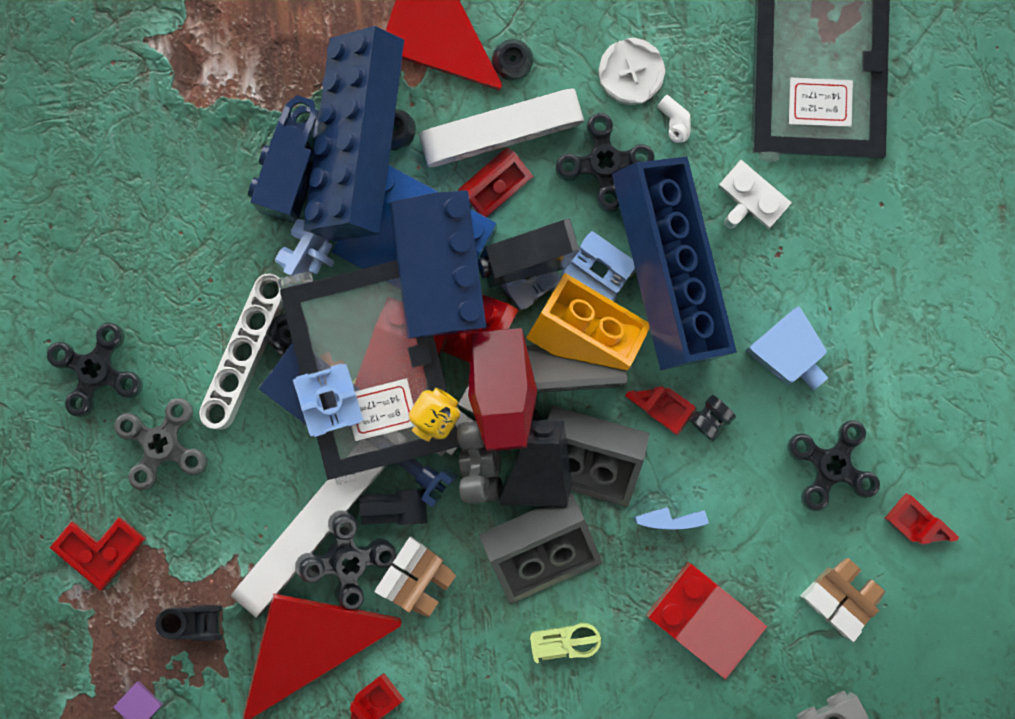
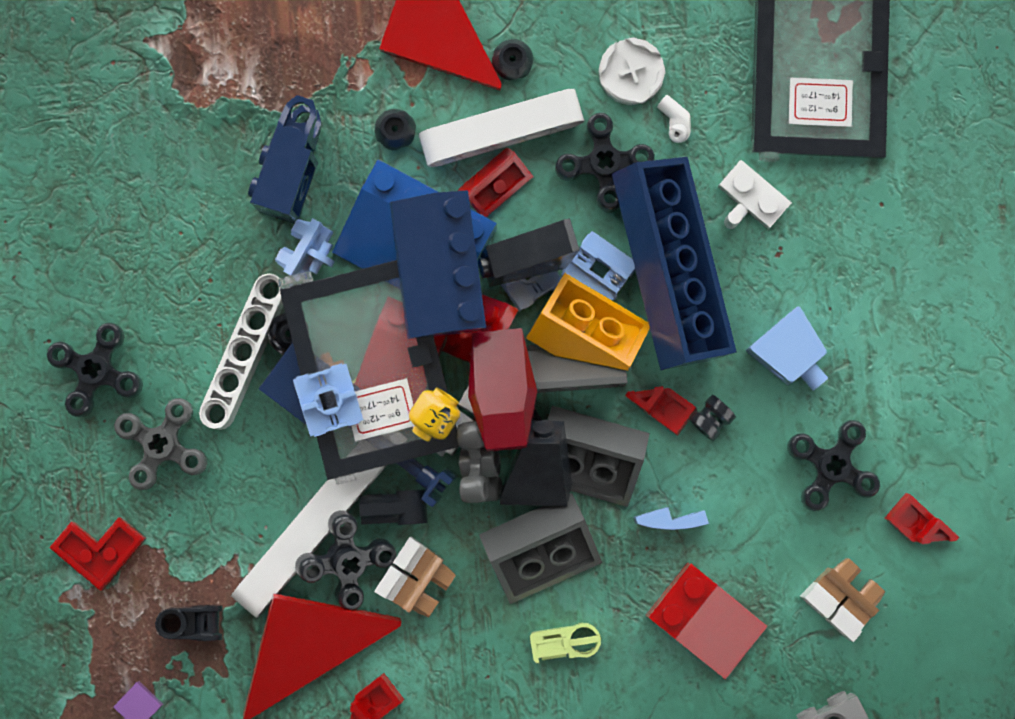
dark blue brick [304,26,404,241] -> none

